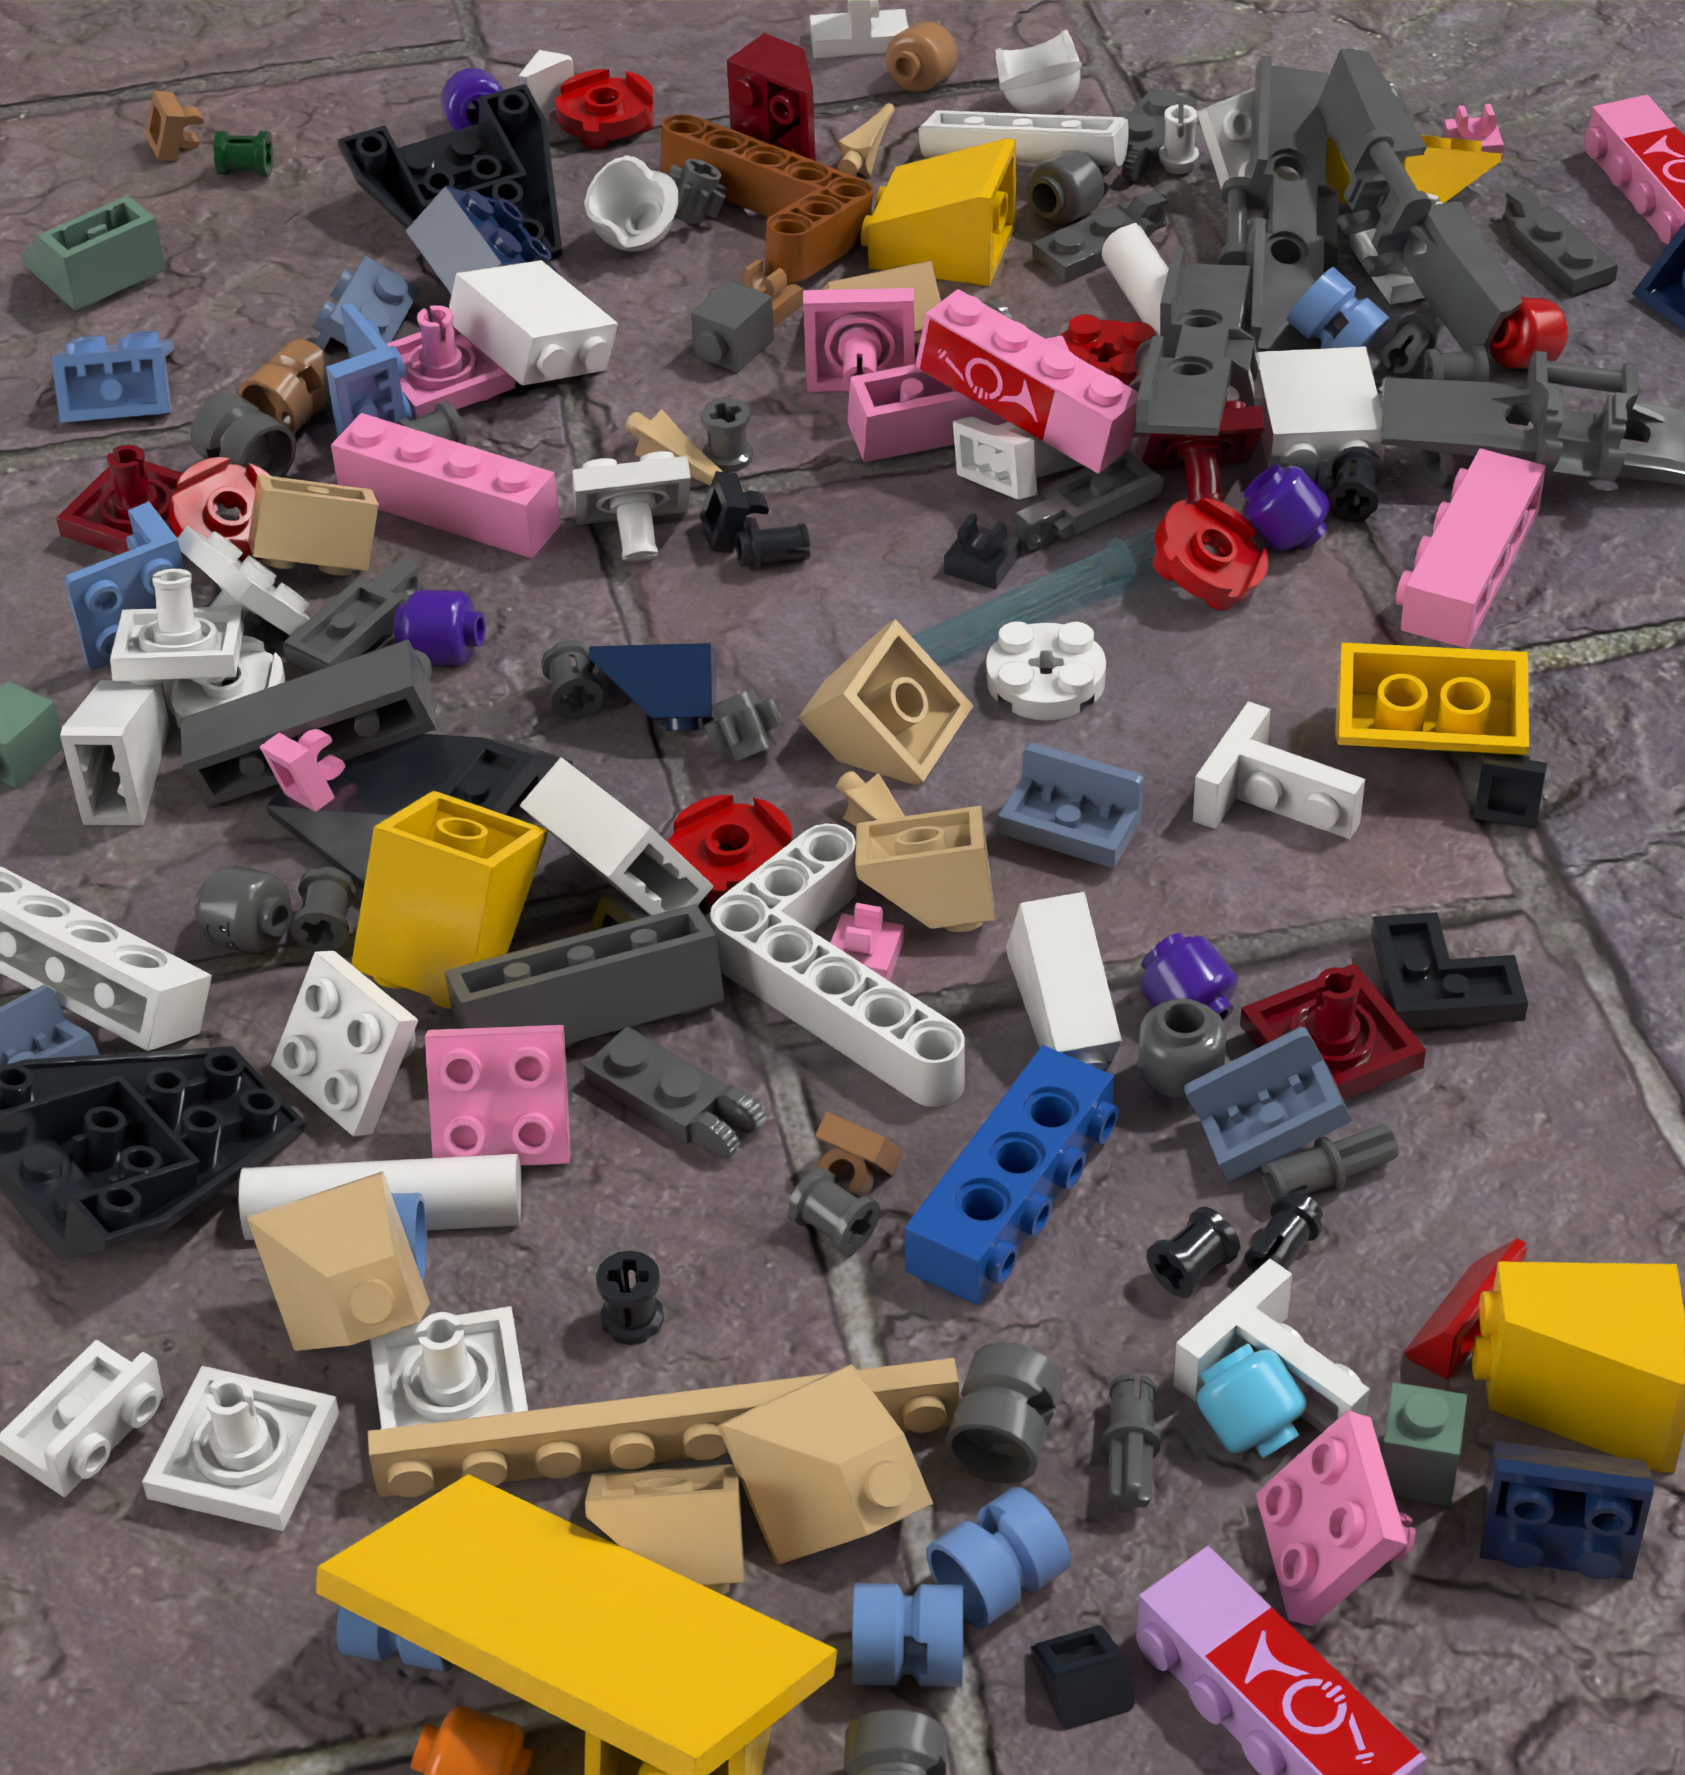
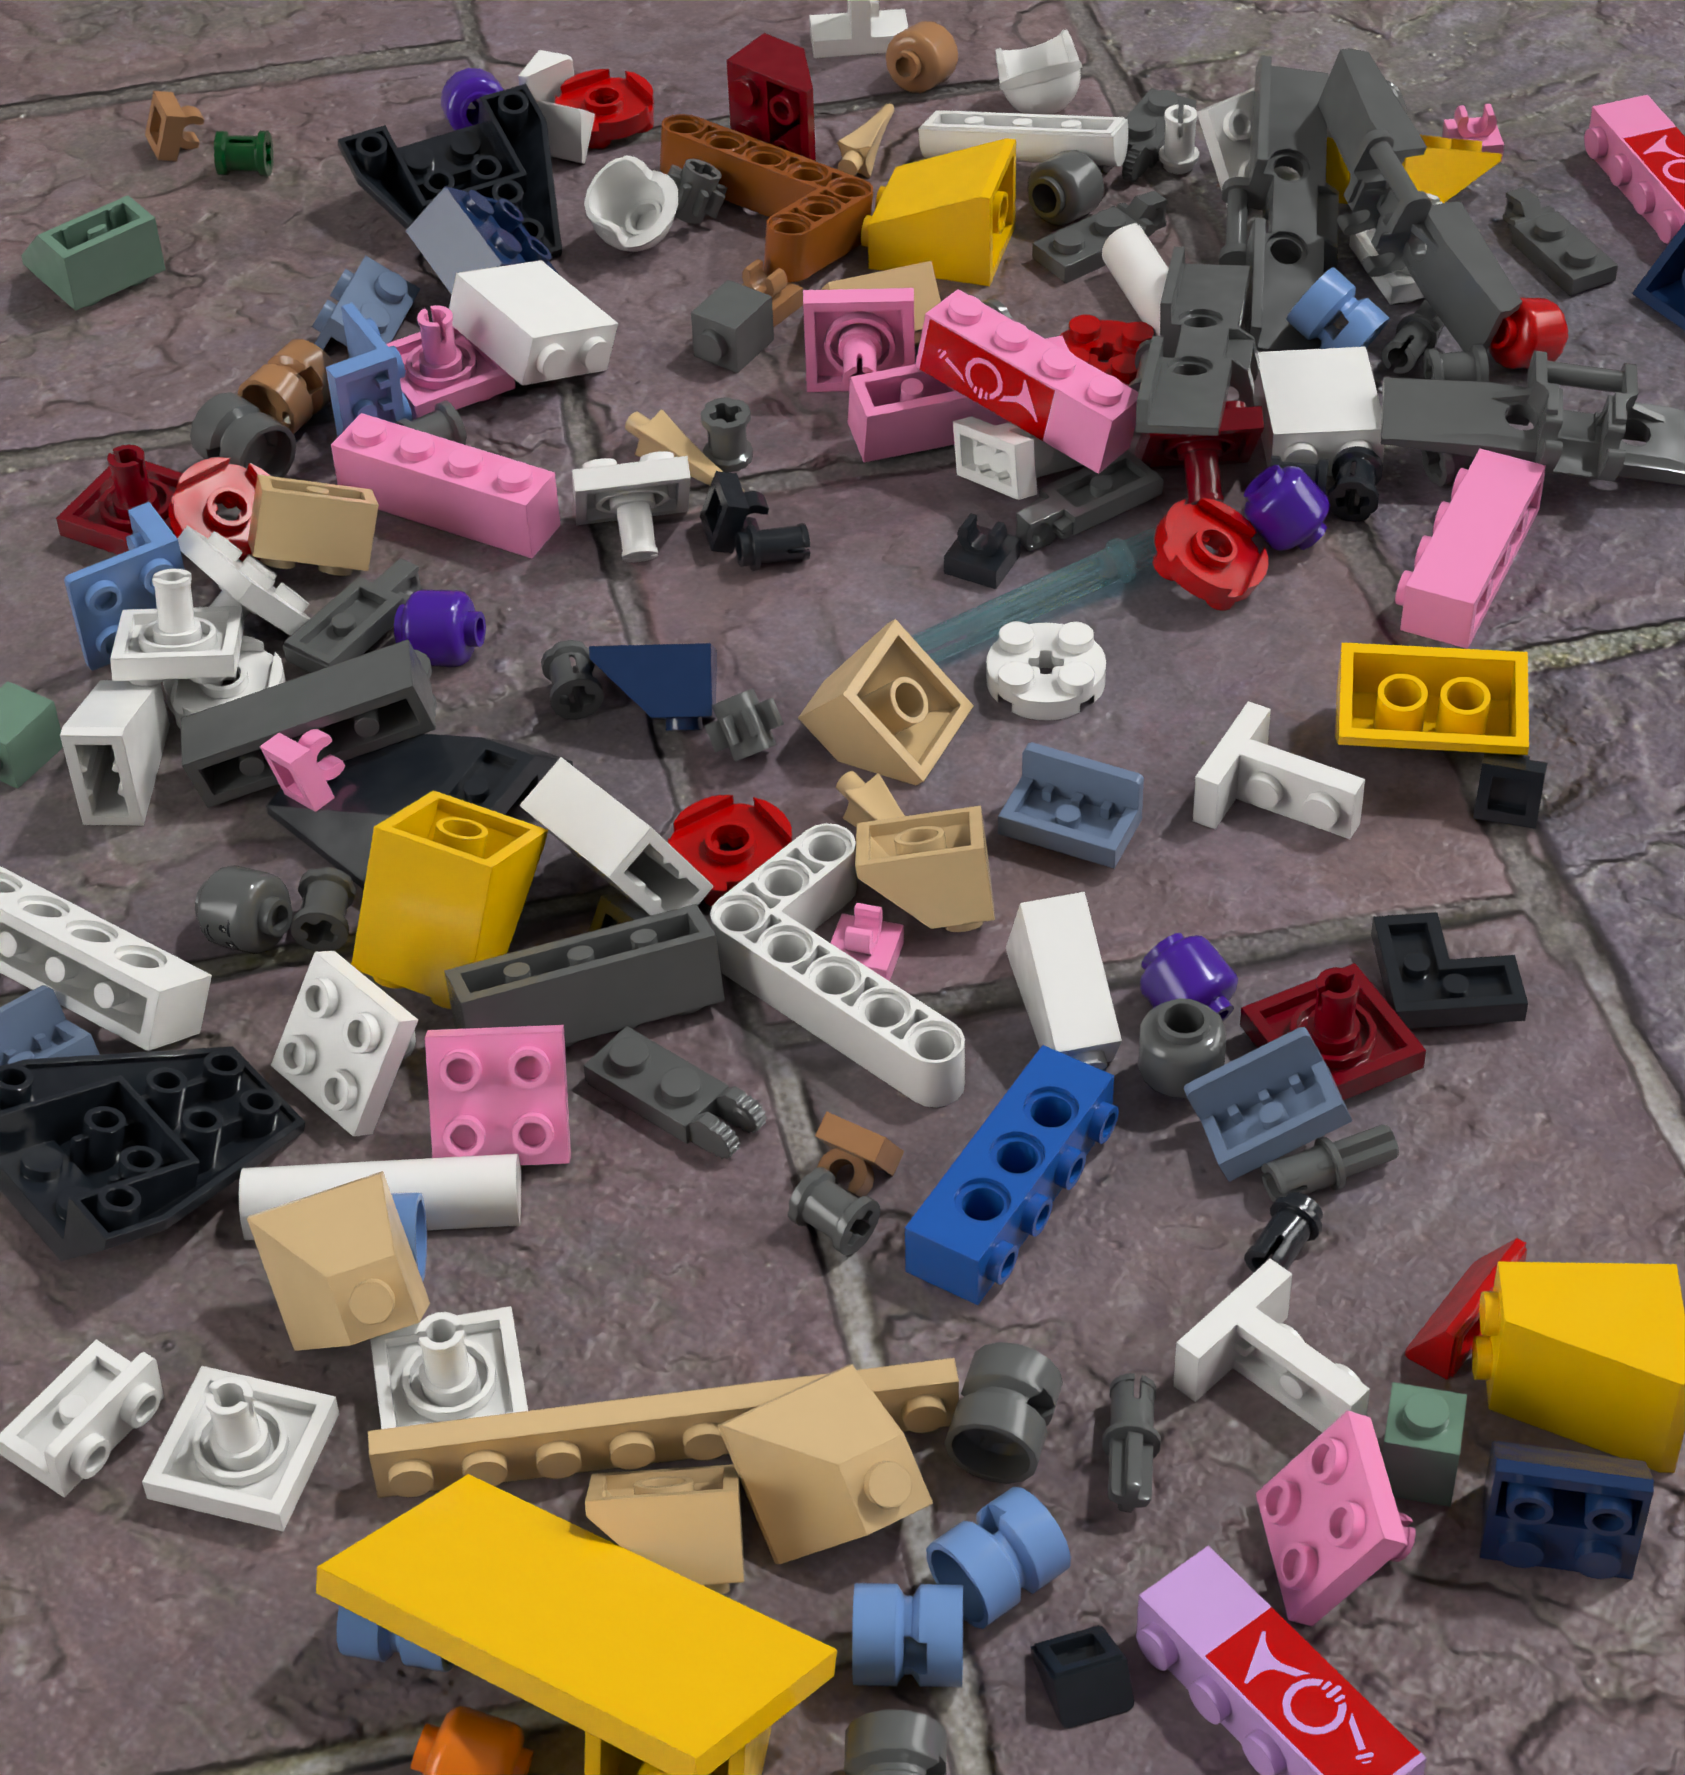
medium blue bracket [51,331,174,423] -> none
black bush [596,1251,664,1345] -> none
black bush [1146,1206,1241,1298] -> none
medium azure head [1196,1343,1307,1459] -> none
none -> white slope [537,100,595,164]

